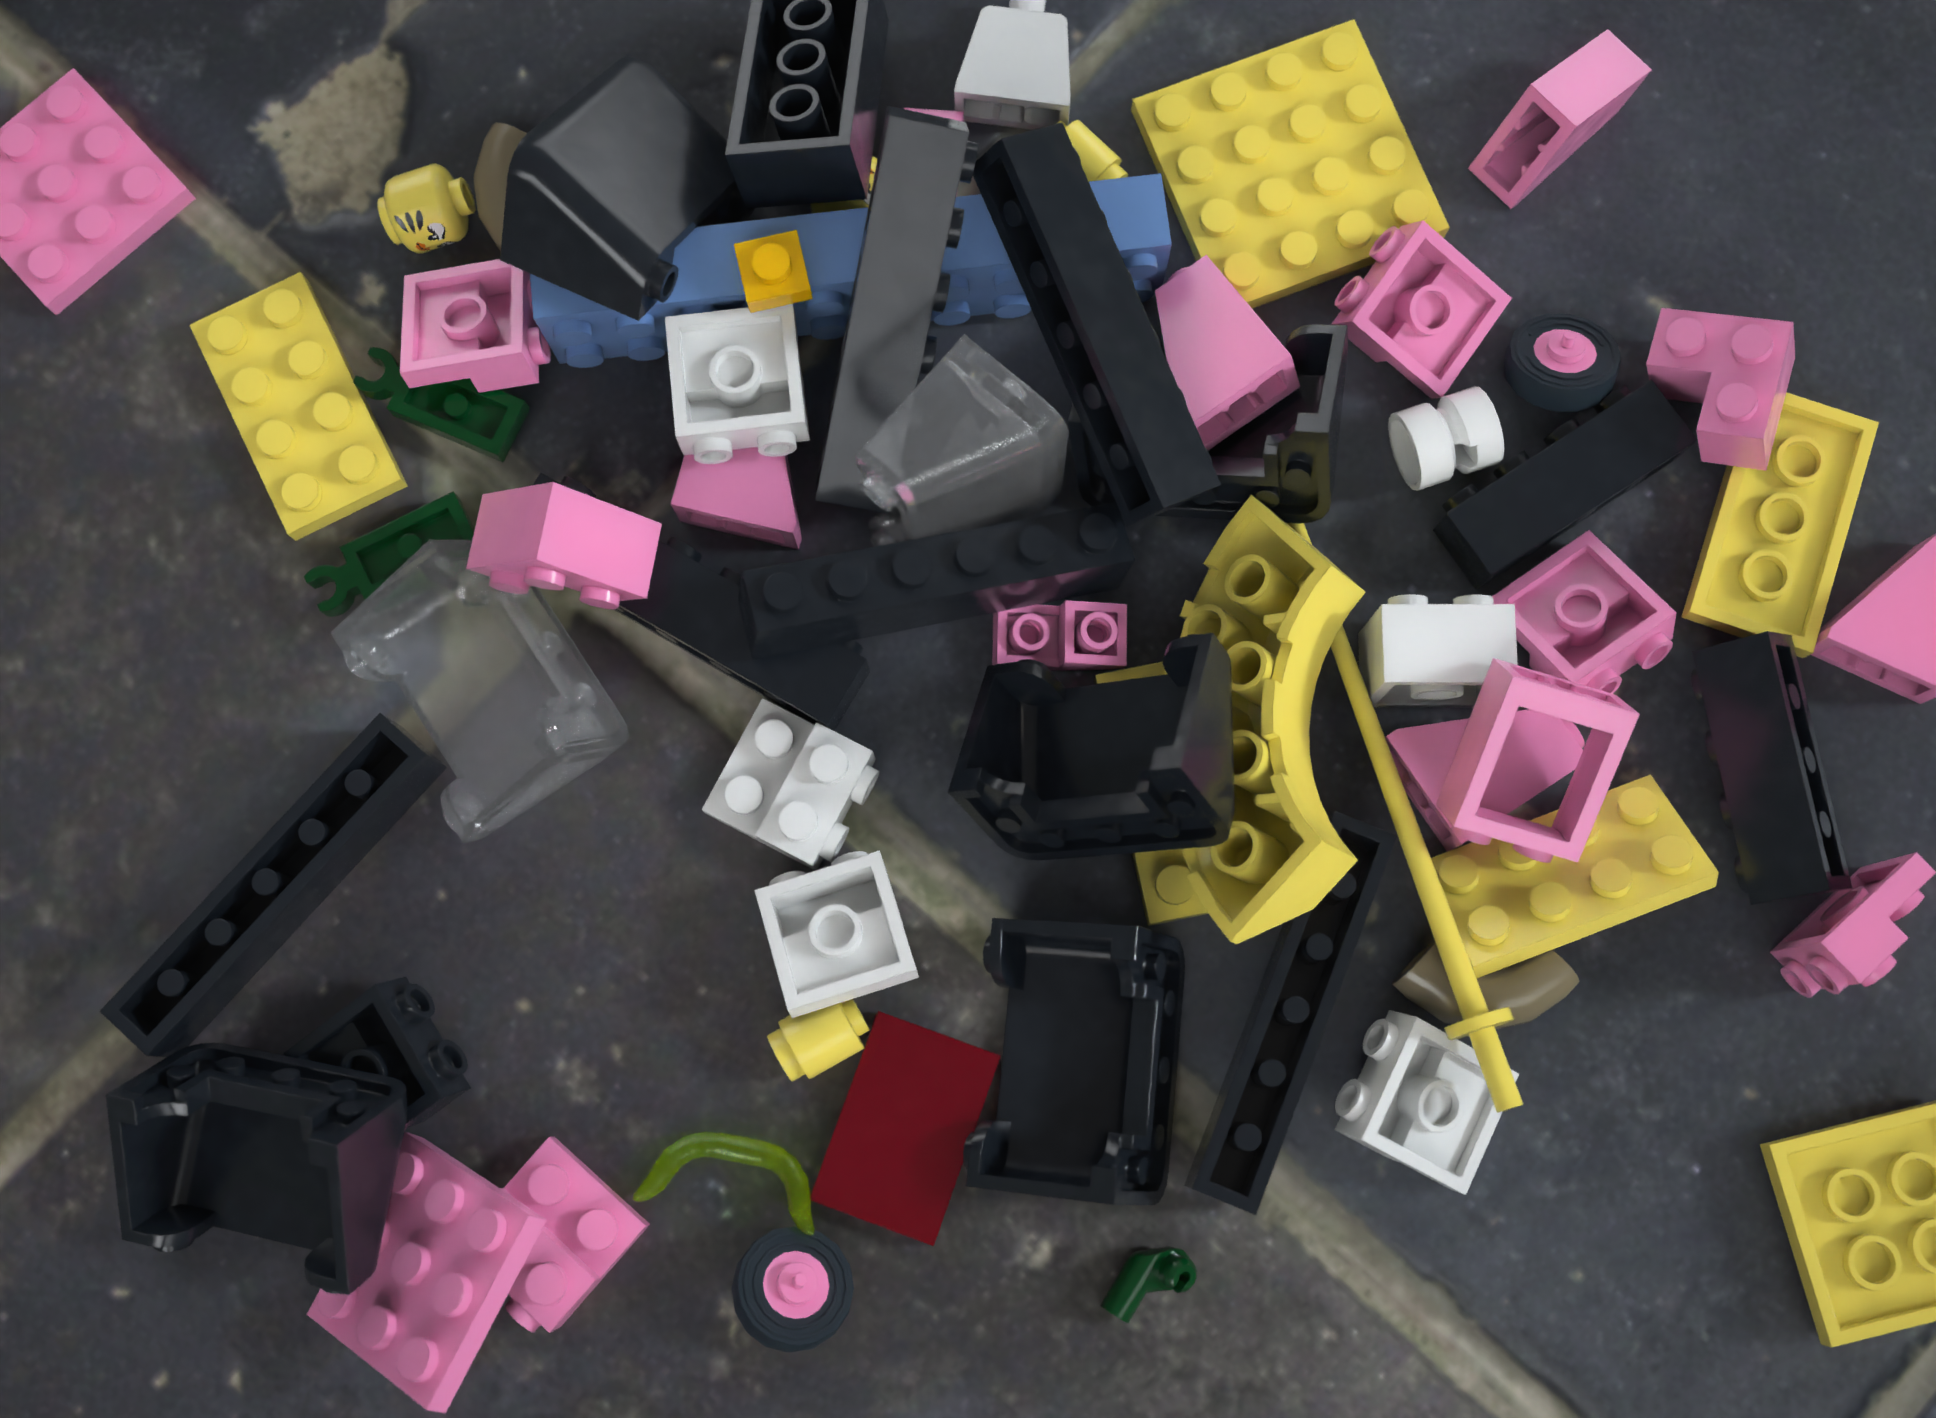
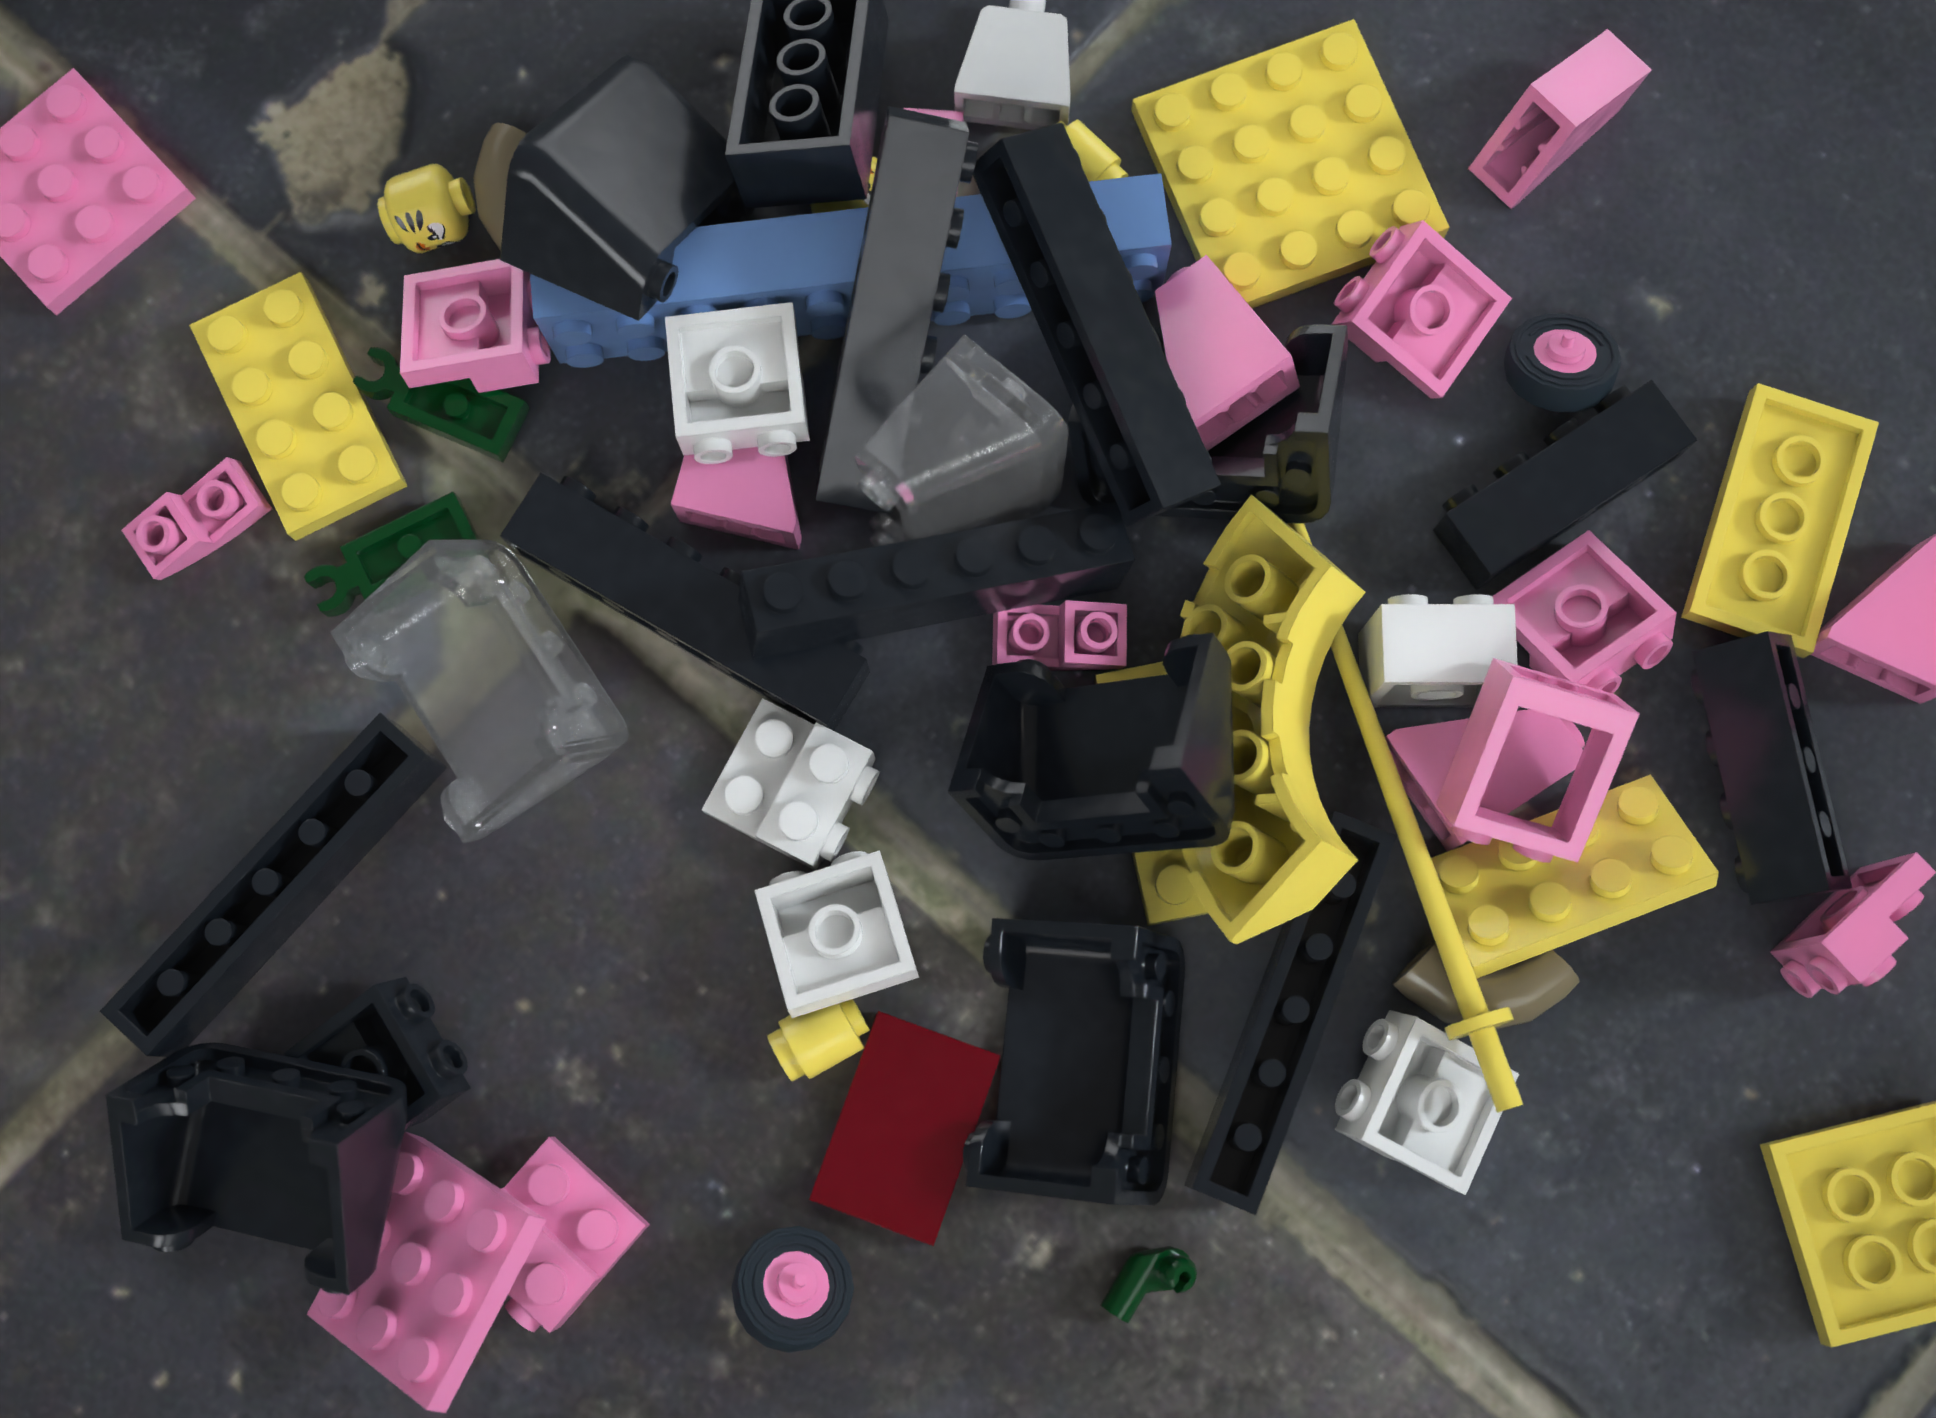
bright pink brick [466,482,662,609] -> none
clear neon green animal [633,1131,815,1236] -> none
yellow plate [734,230,813,313] -> none
white wheel [1388,386,1505,491] -> none
bright pink brick [1646,308,1795,471] -> none
none -> bright pink slope [121,457,272,580]

